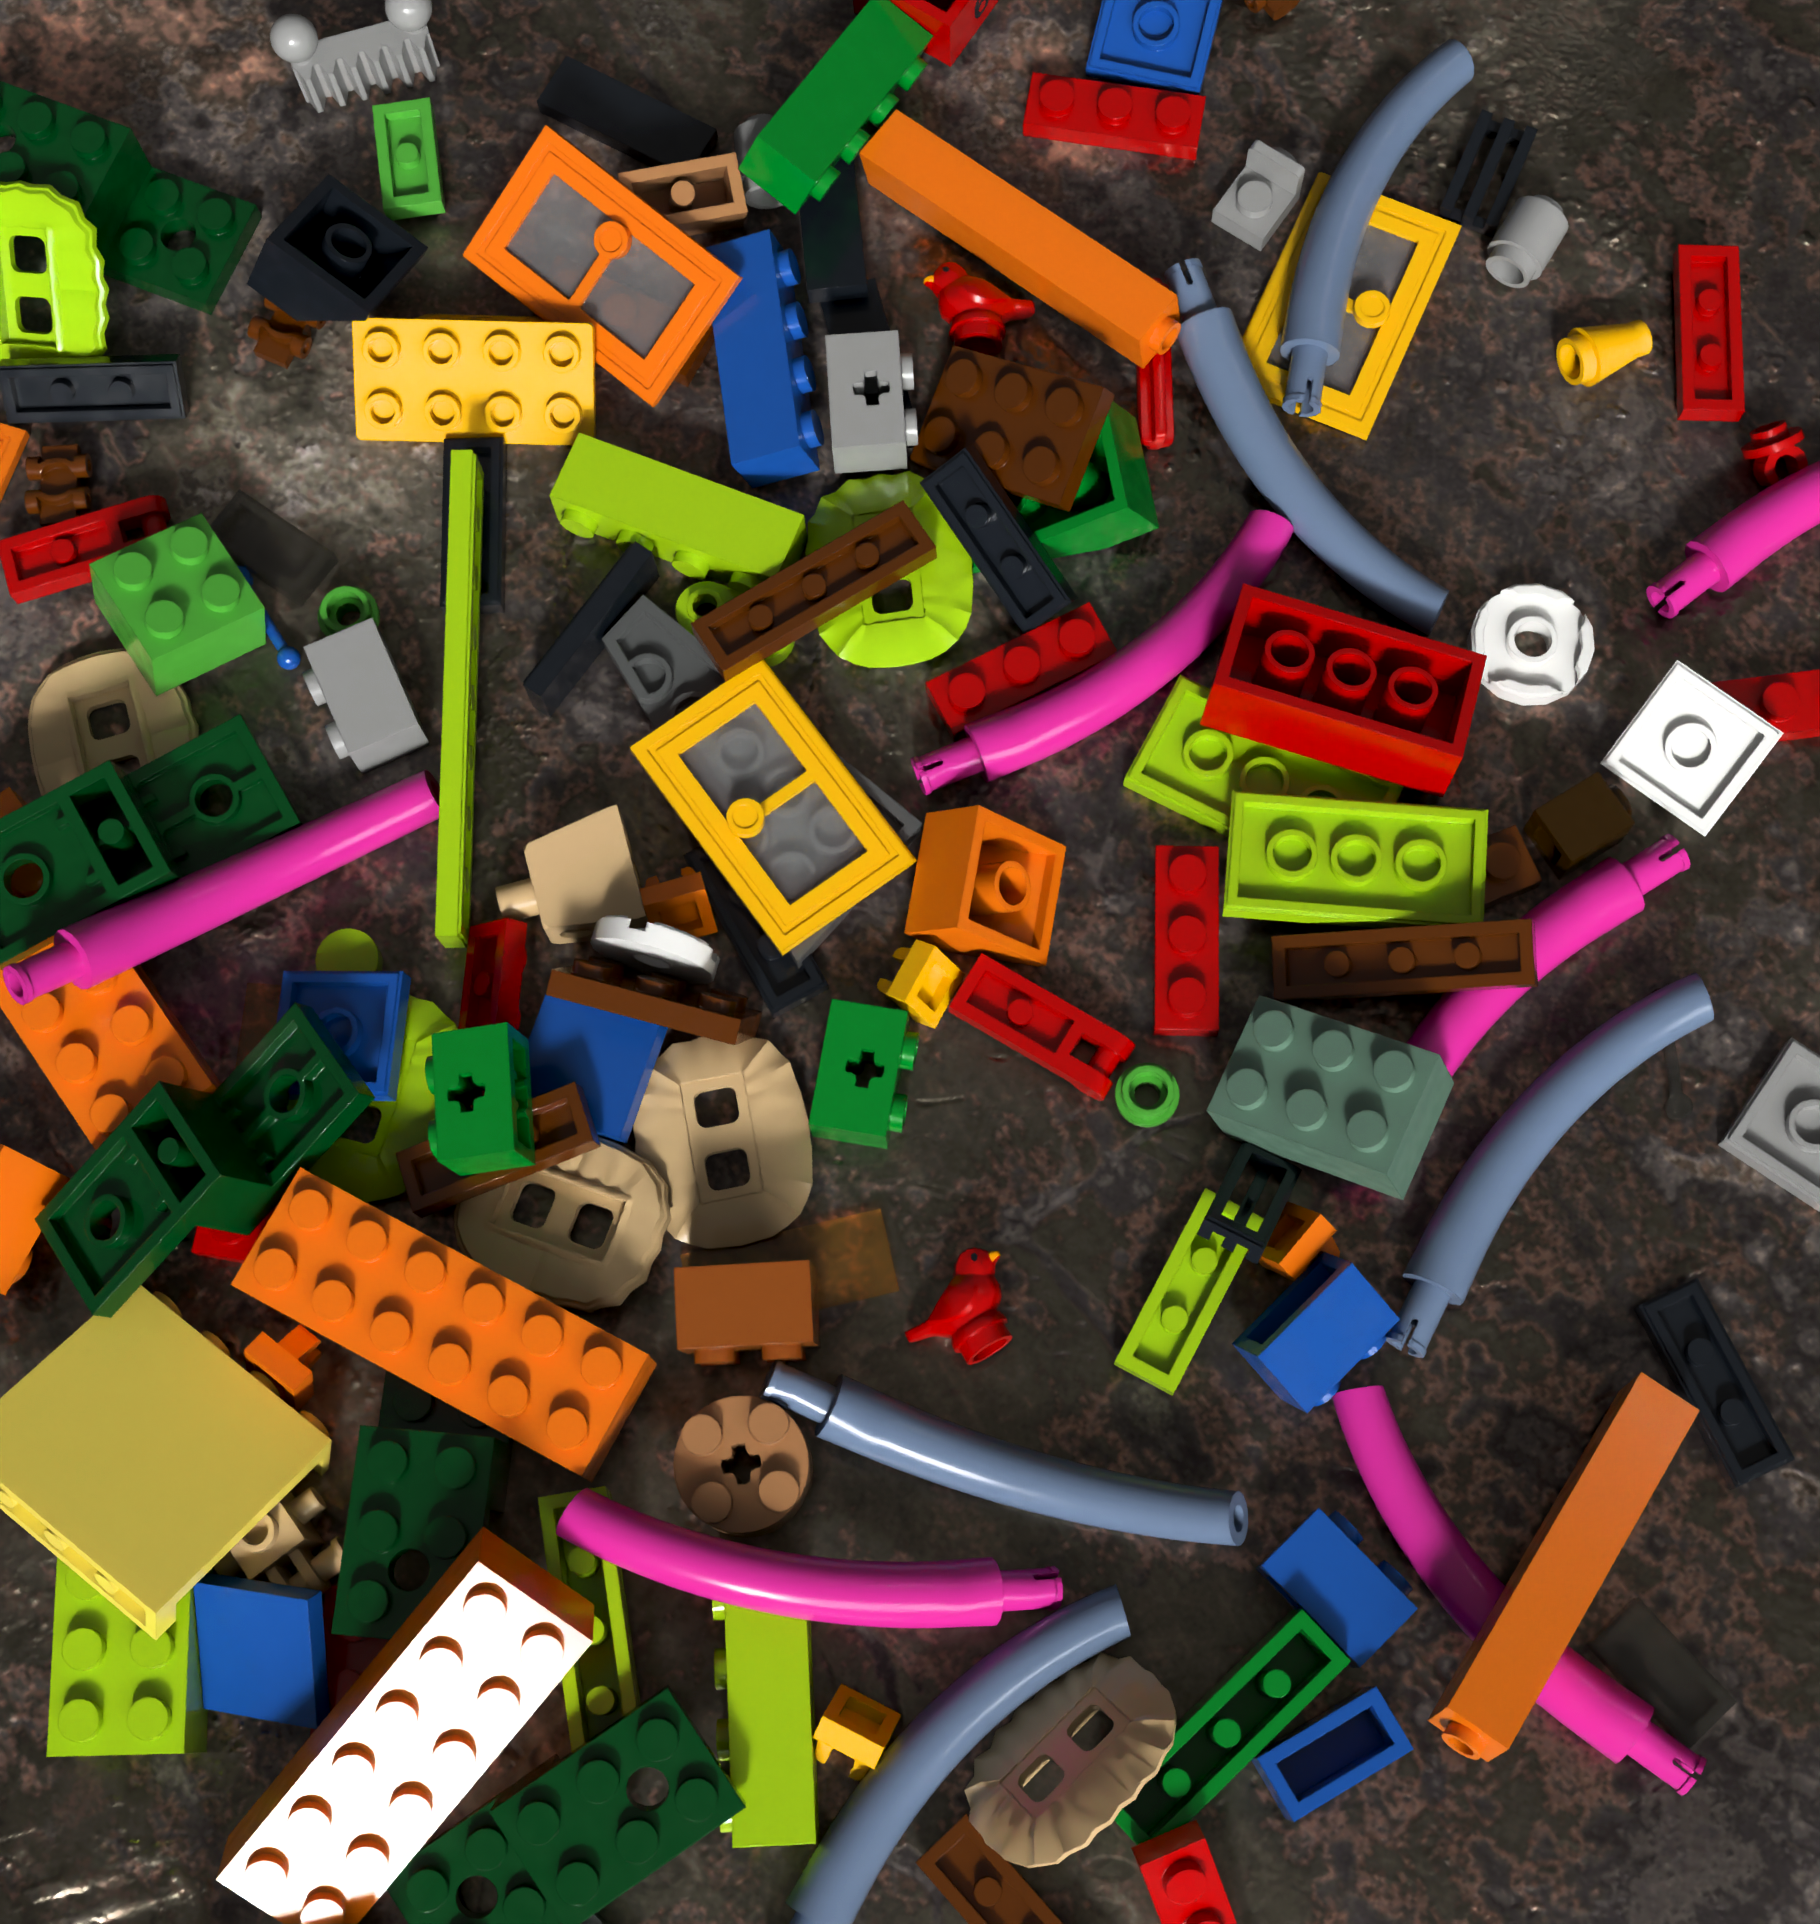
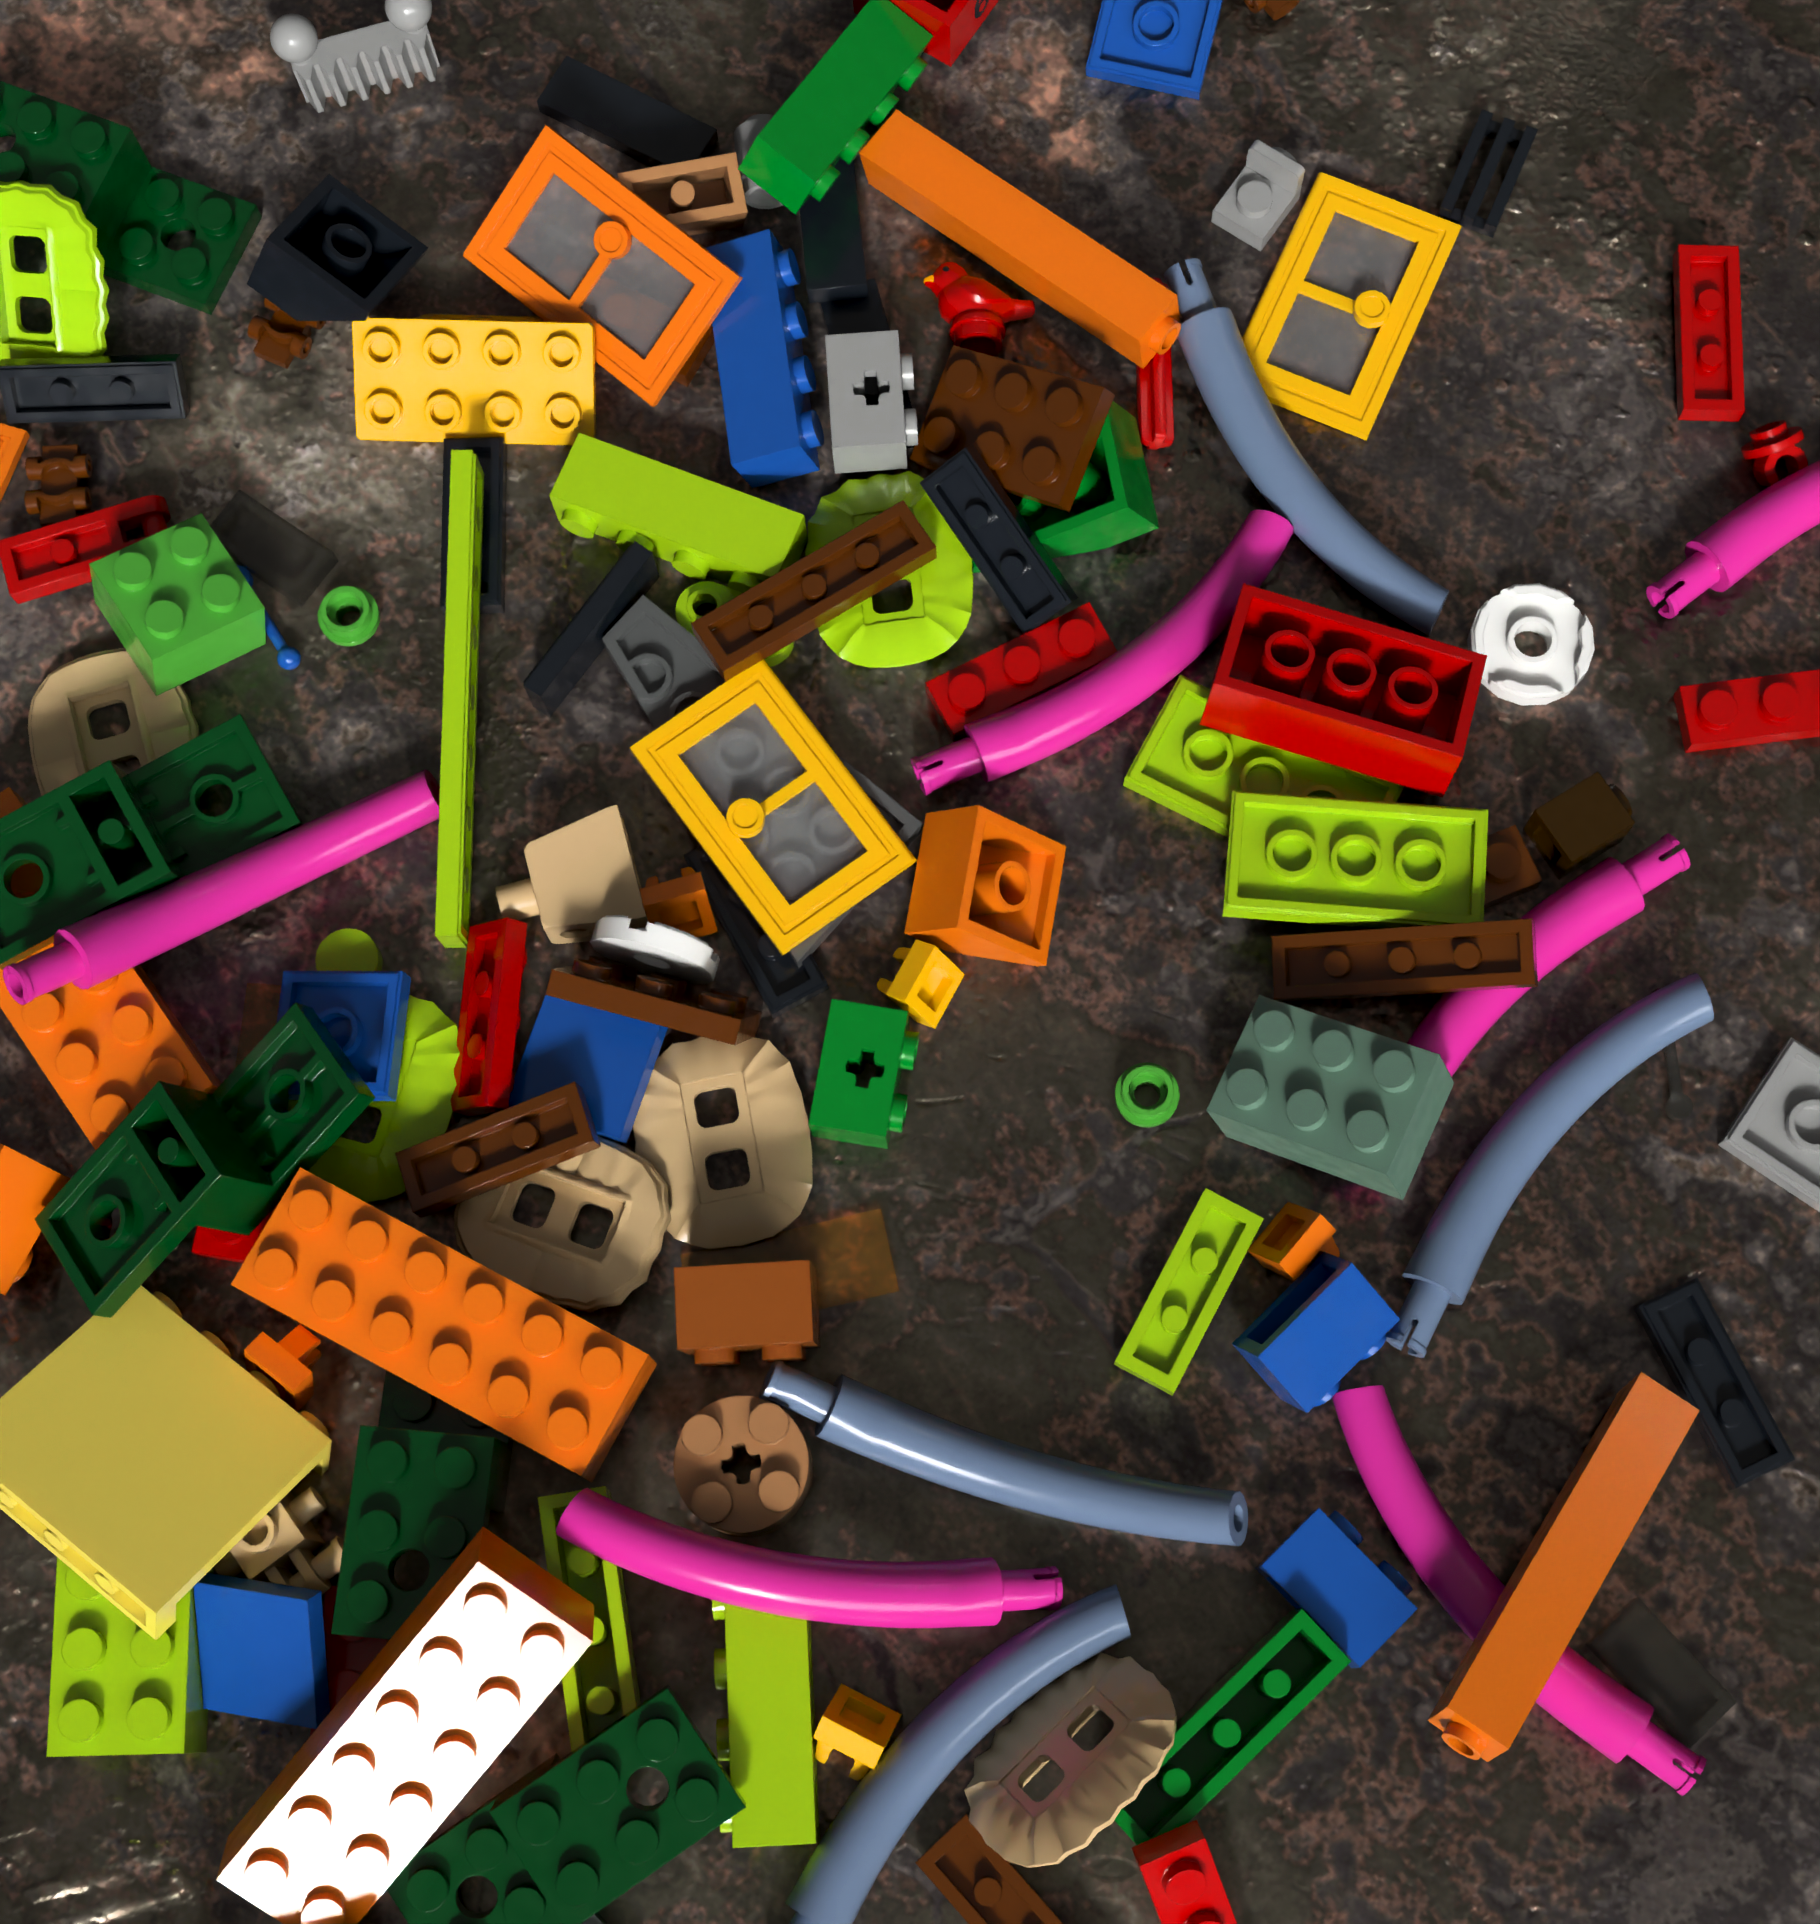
light grey brick [302,618,430,774] -> none
bright green plate [372,97,446,221] -> none
green brick [425,1022,536,1176] -> none
red animal [904,1247,1013,1365] -> none
red plate [949,953,1136,1101] -> none
red plate [1023,72,1206,160] -> none
red plate [1153,845,1219,1037] -> none
black tile [1197,1141,1302,1264] -> none
blue piece [1251,1686,1414,1822] -> none
sand blue animal [1280,39,1474,417] -> none
light grey brick [1486,195,1569,288] -> none
yellow cone [1556,319,1653,387] -> none
white tile [1600,660,1784,837] -> none

